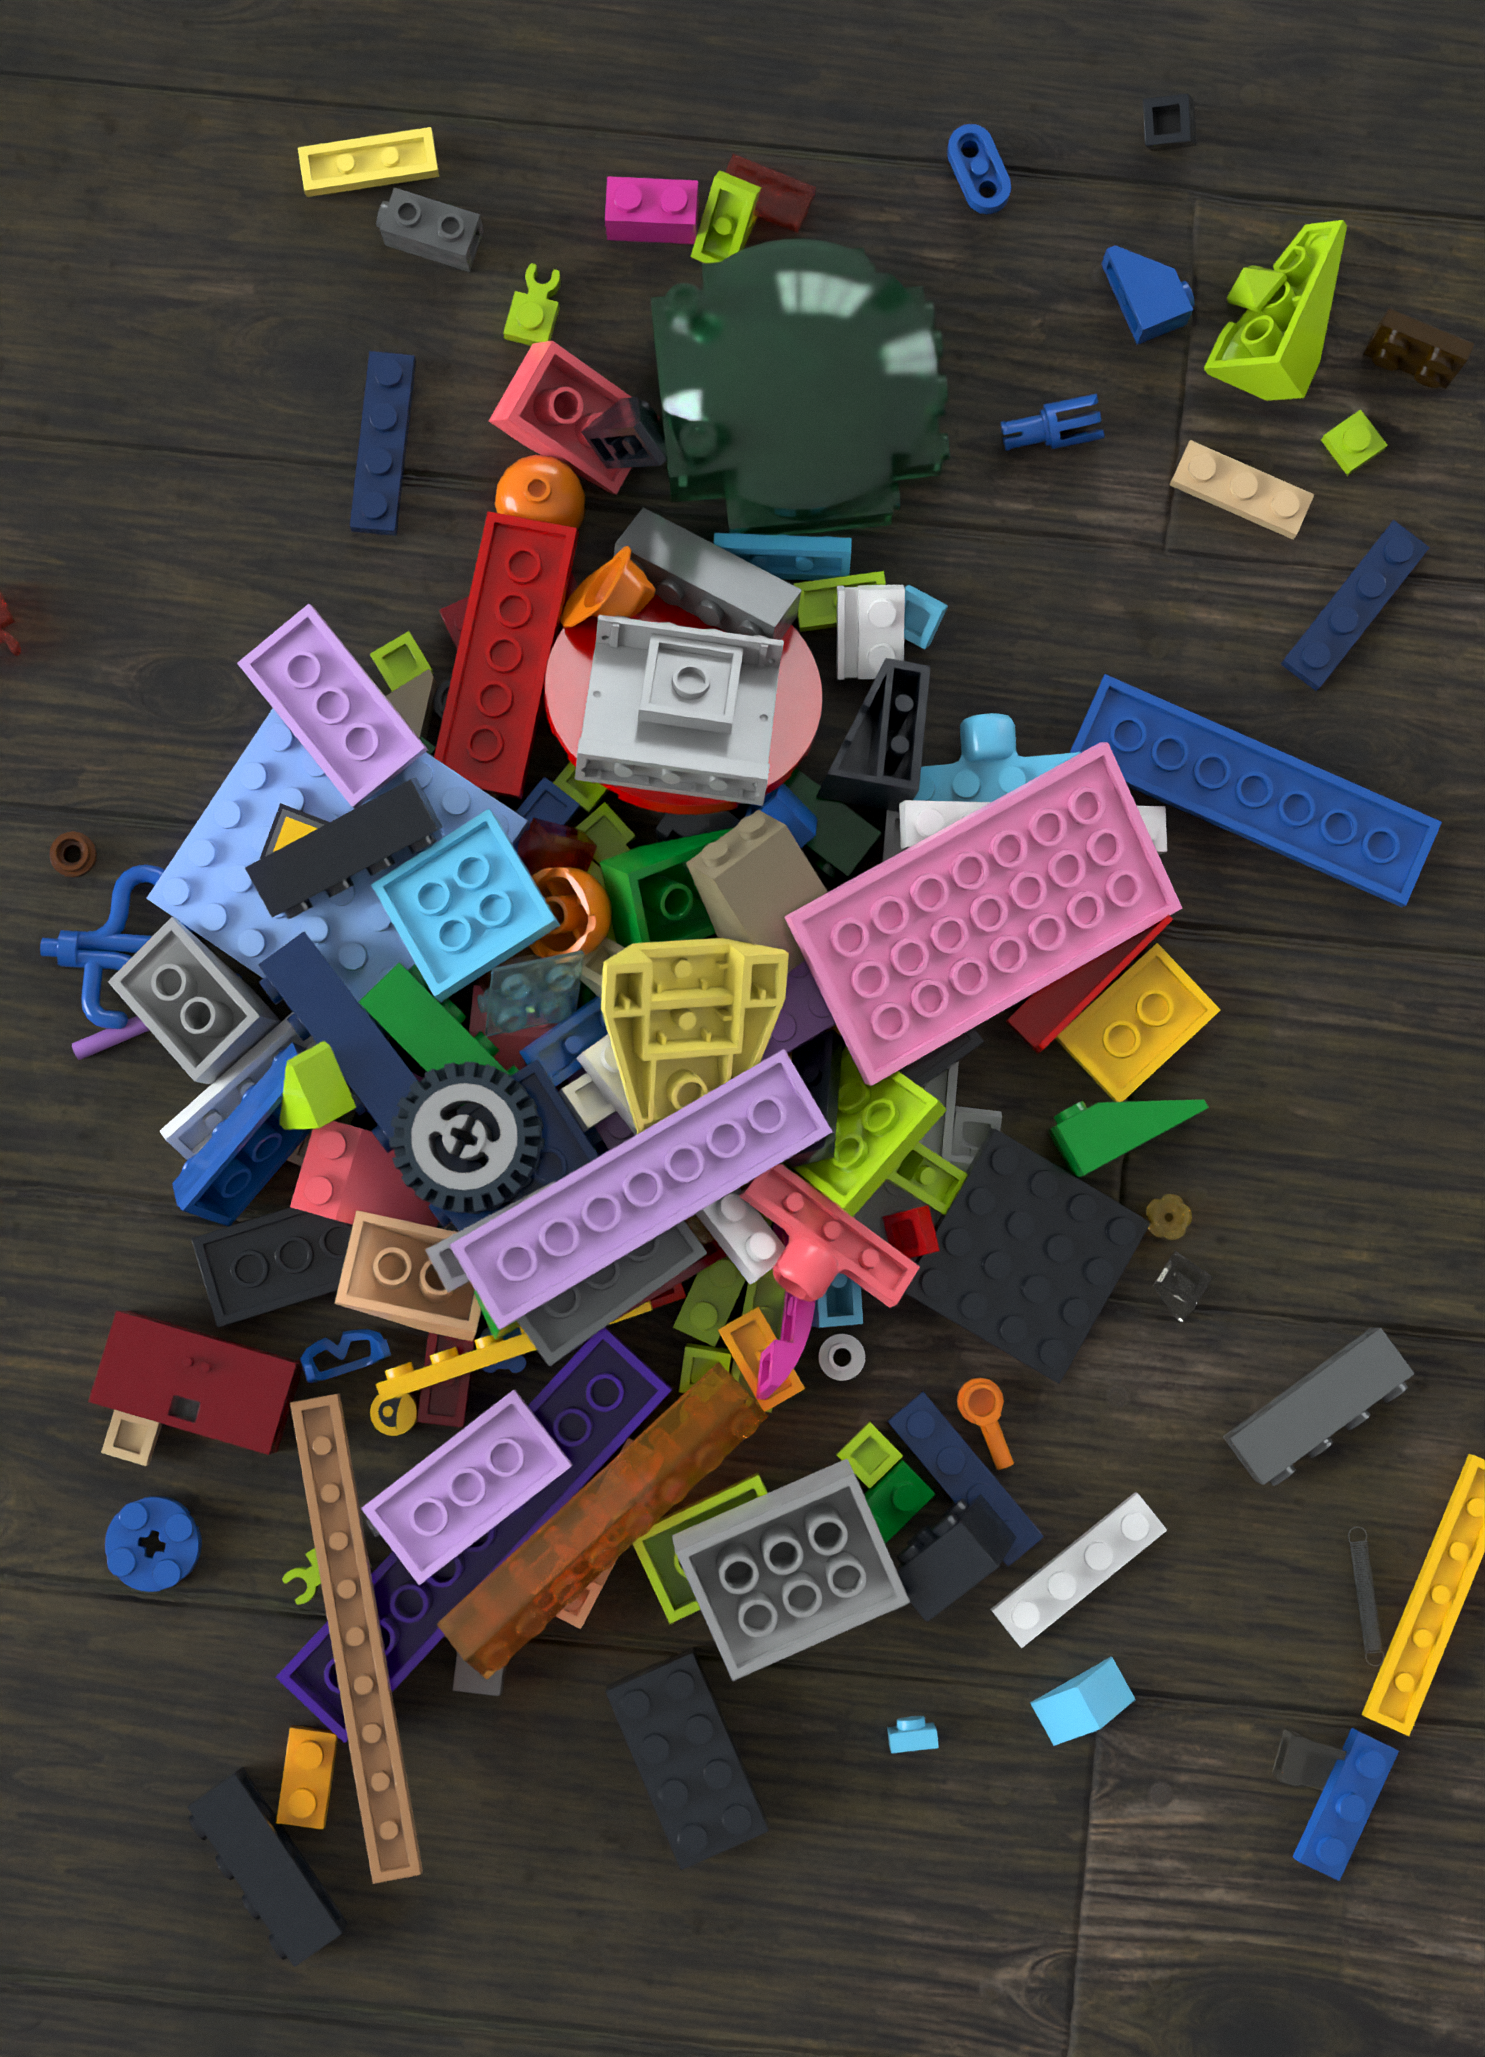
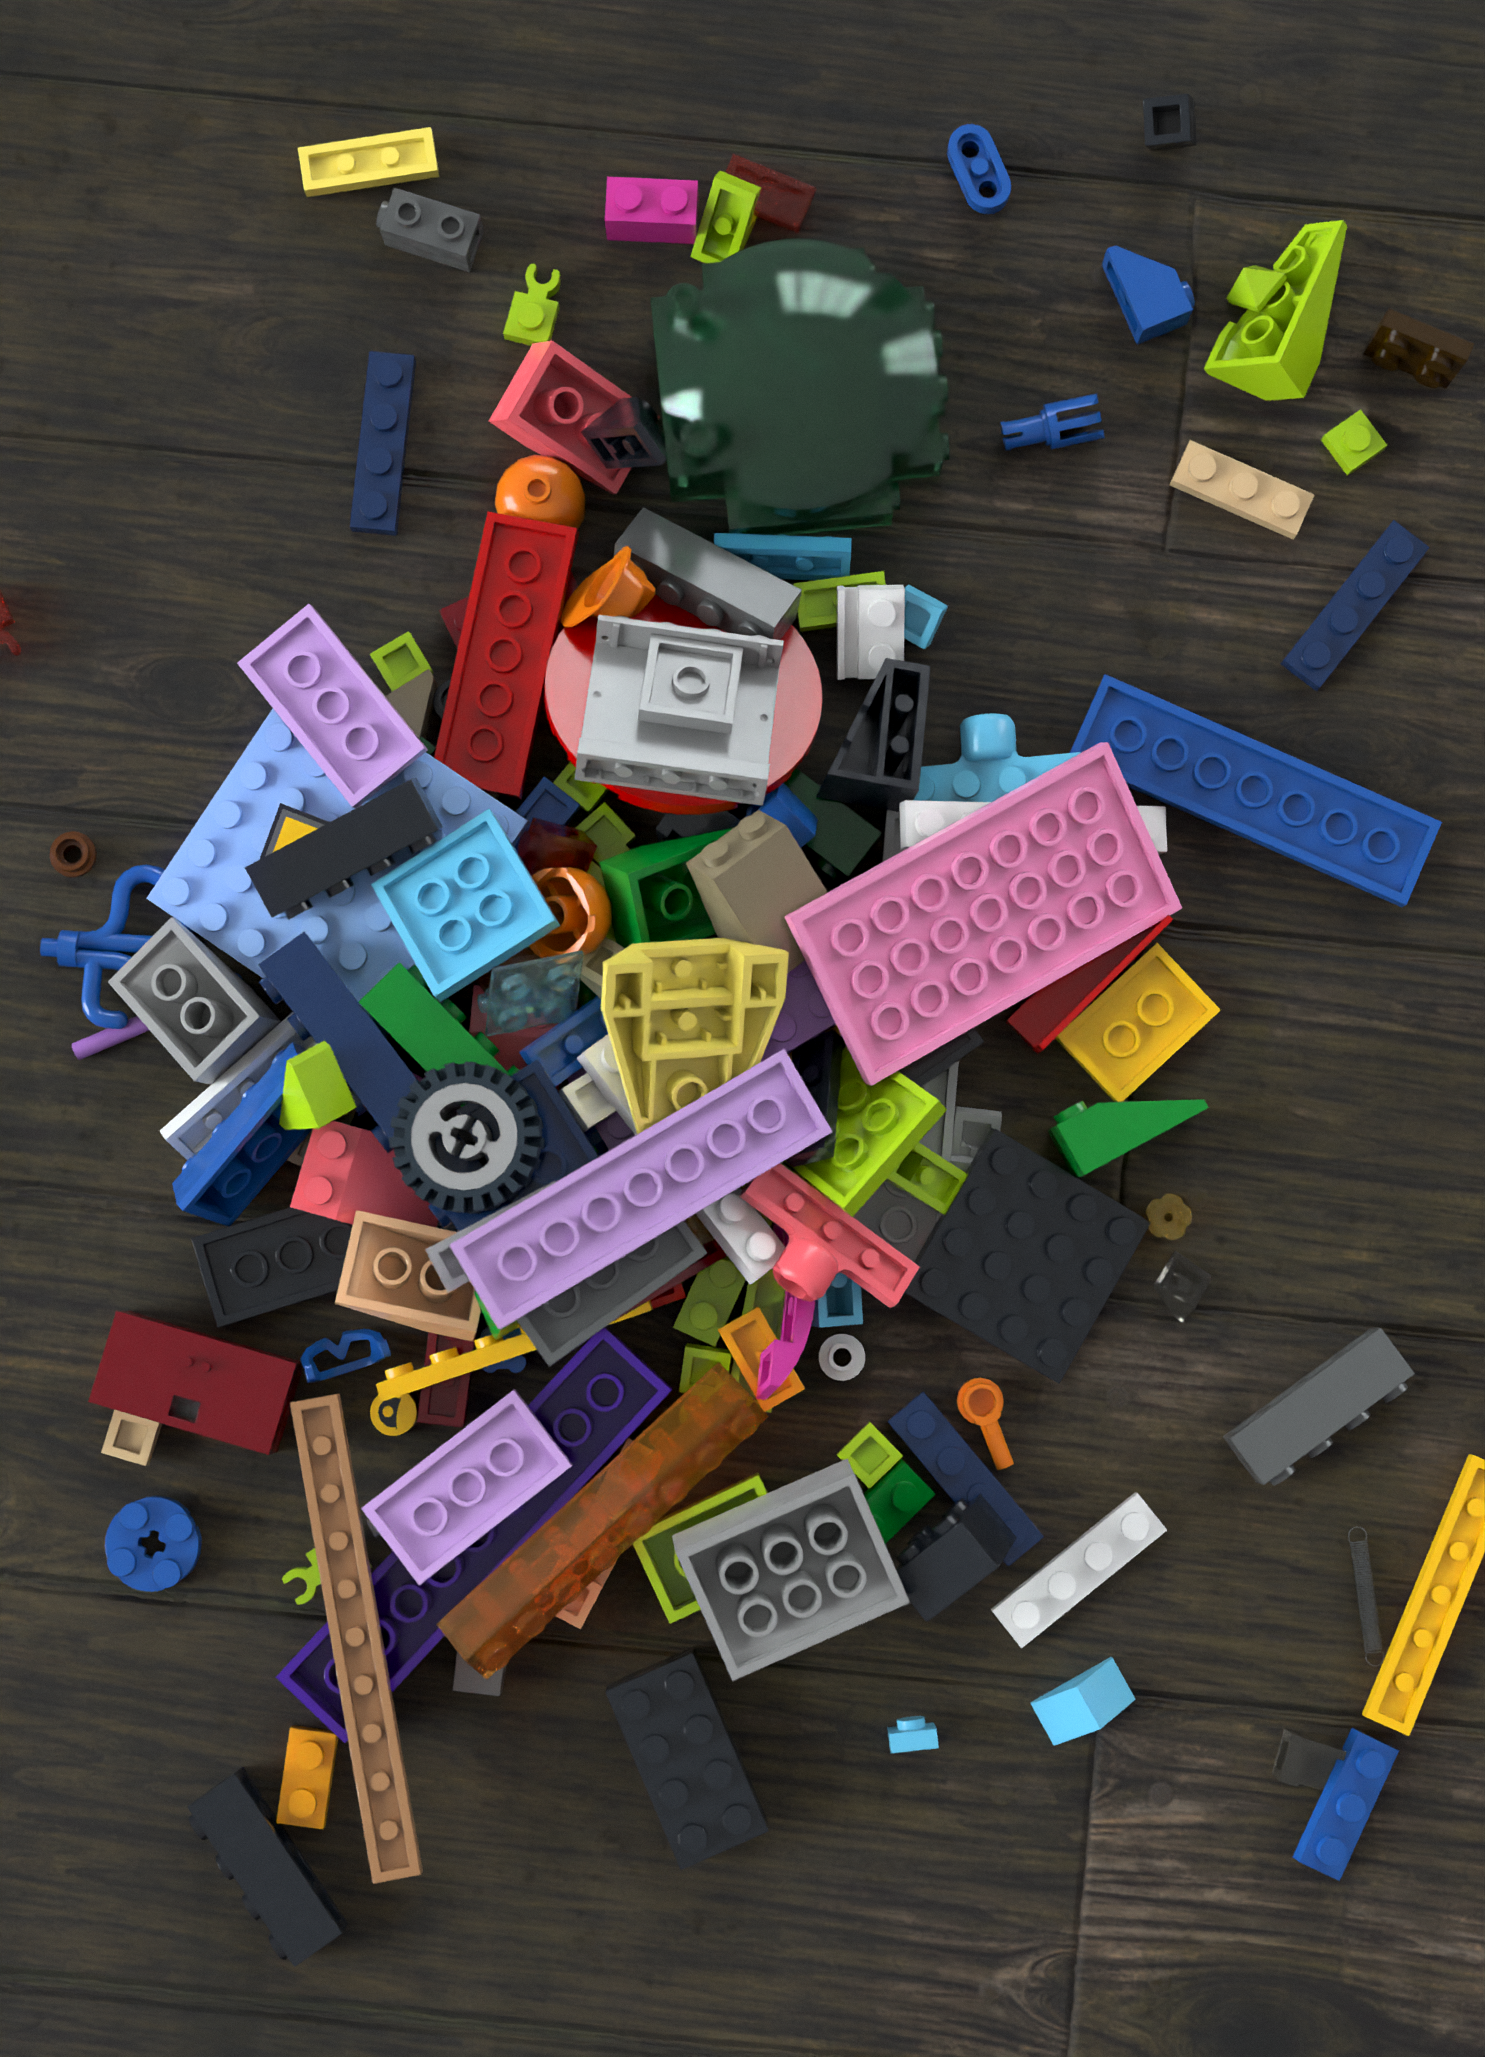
red plate [882,1205,940,1258] -> none

